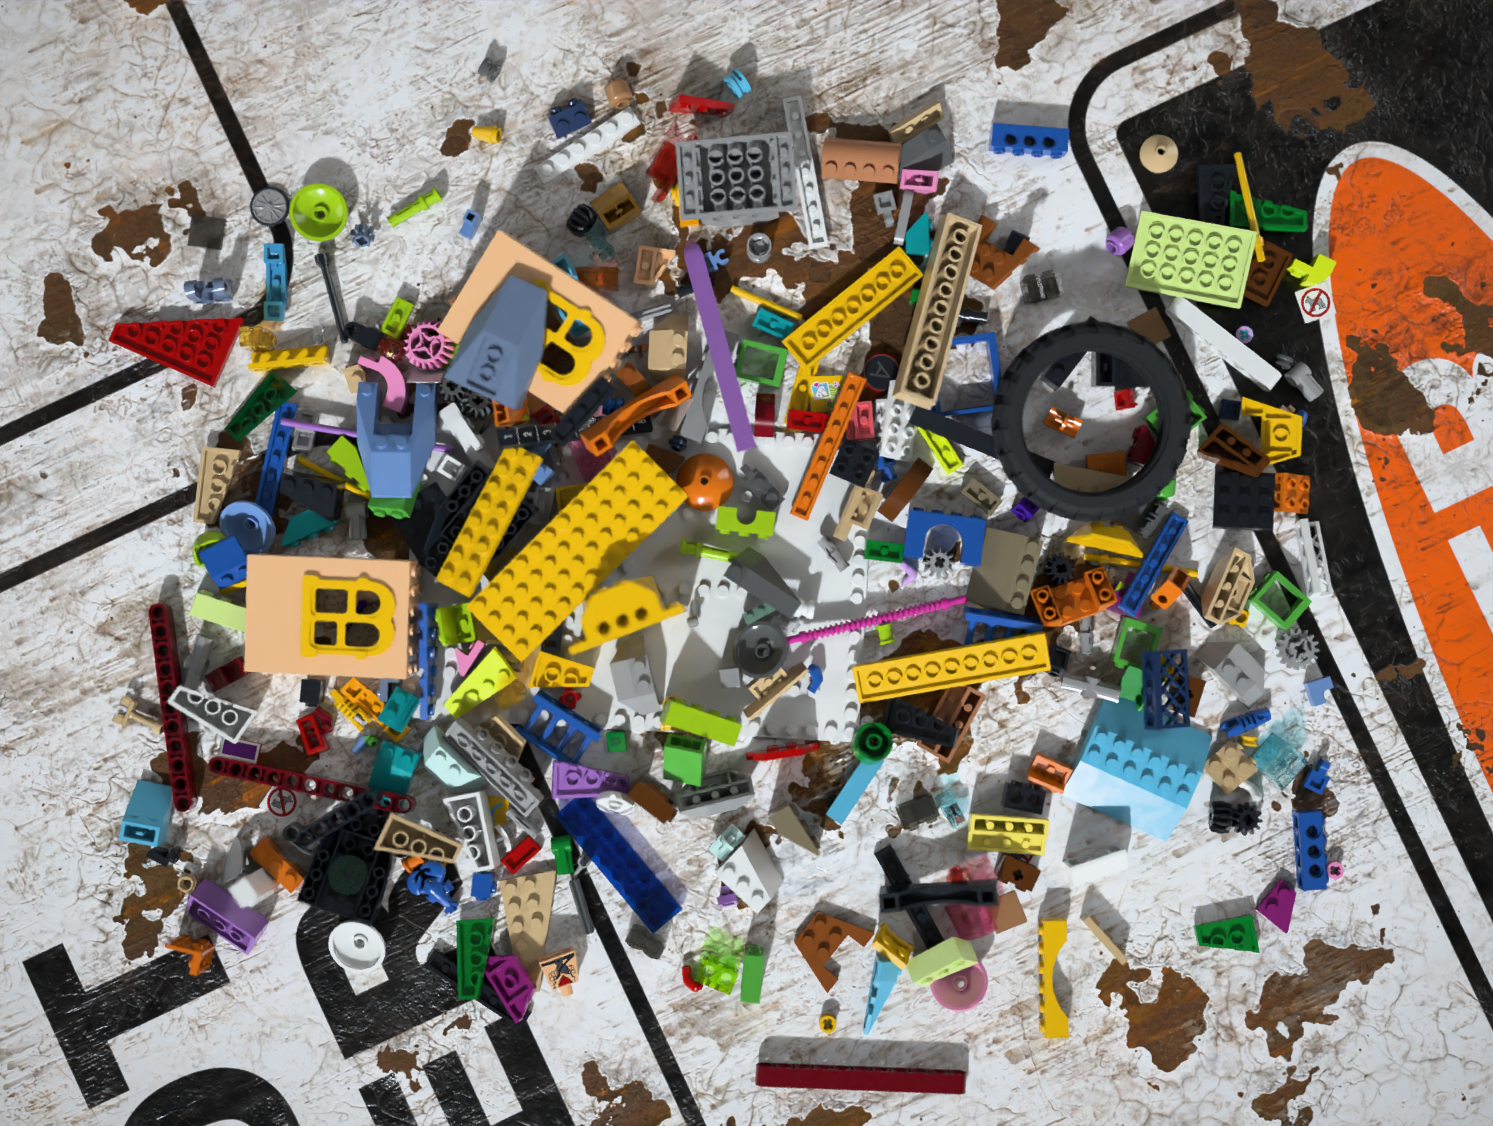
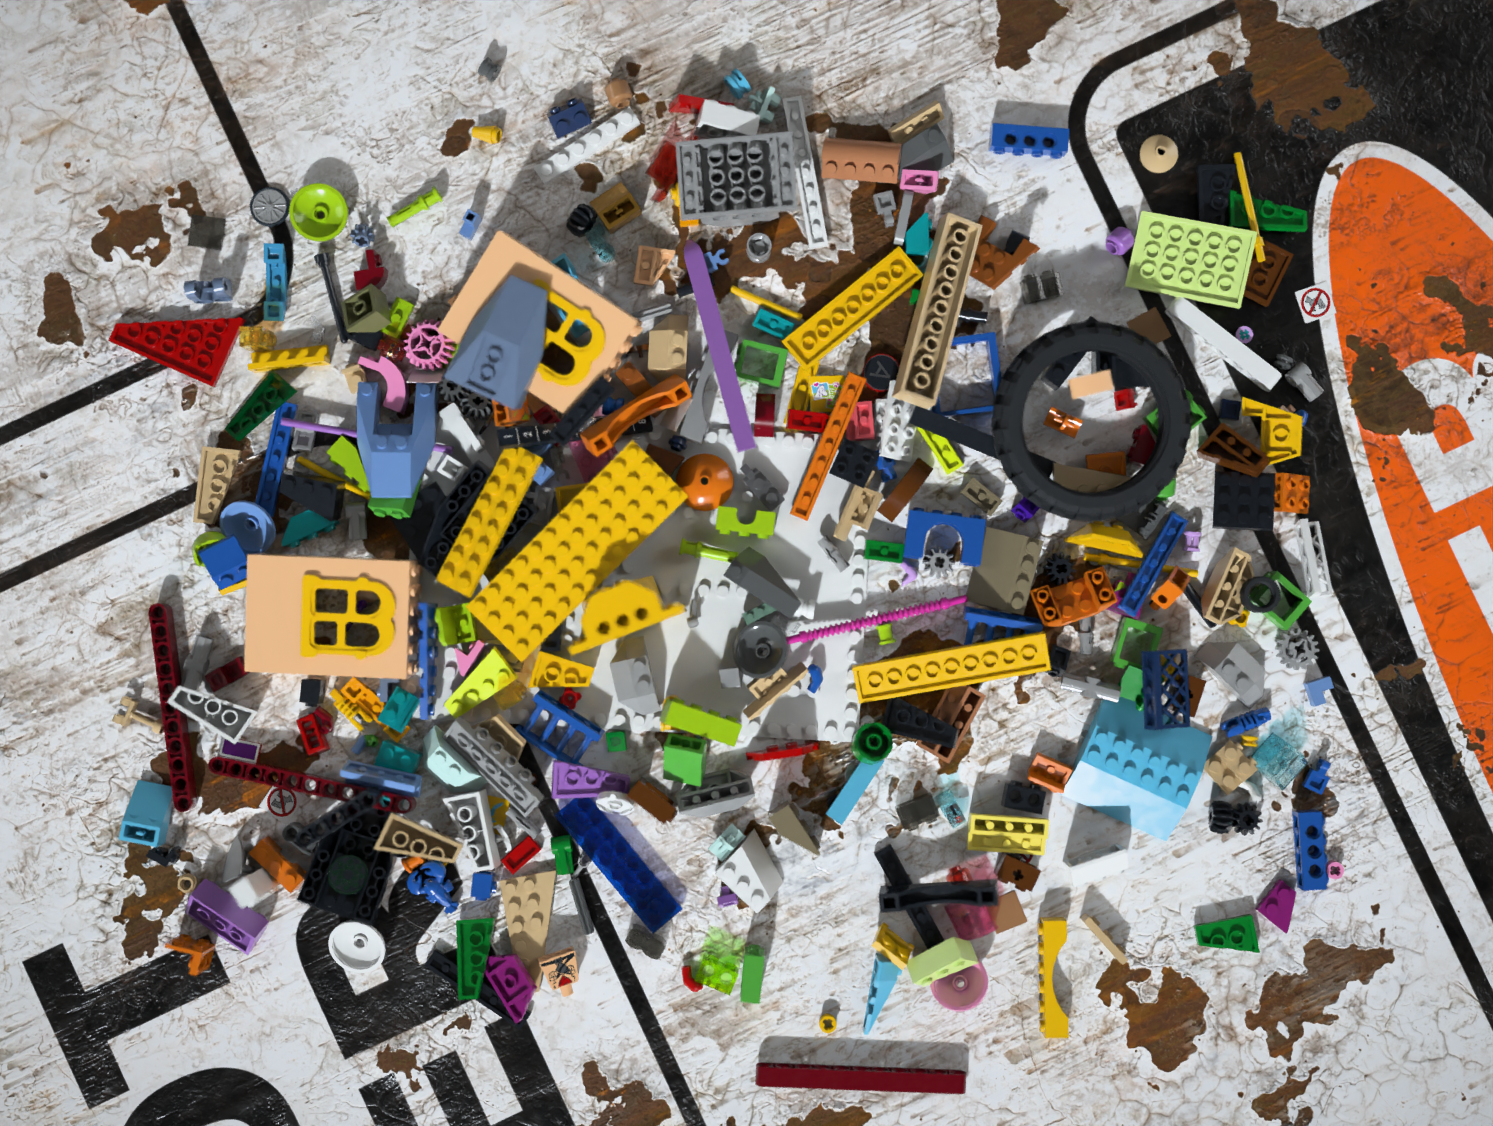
yellowish green wedge [189,589,246,632] -> none
clear orange slope [574,266,621,291] -> none
dark orange wing [794,911,875,993] -> none
neon yellow brick [1286,254,1337,287] -> none
none -> medium blue fence [340,760,422,798]
none -> olive slope [341,284,392,332]
none -> dark red brick [353,249,388,291]
none -> white slope [693,99,760,139]
none -> light aqua hips [747,86,781,124]
none -> light nougat slope [1068,370,1114,399]
none -> lavender bush [1182,531,1202,552]
none -> black tyre [1240,576,1280,613]

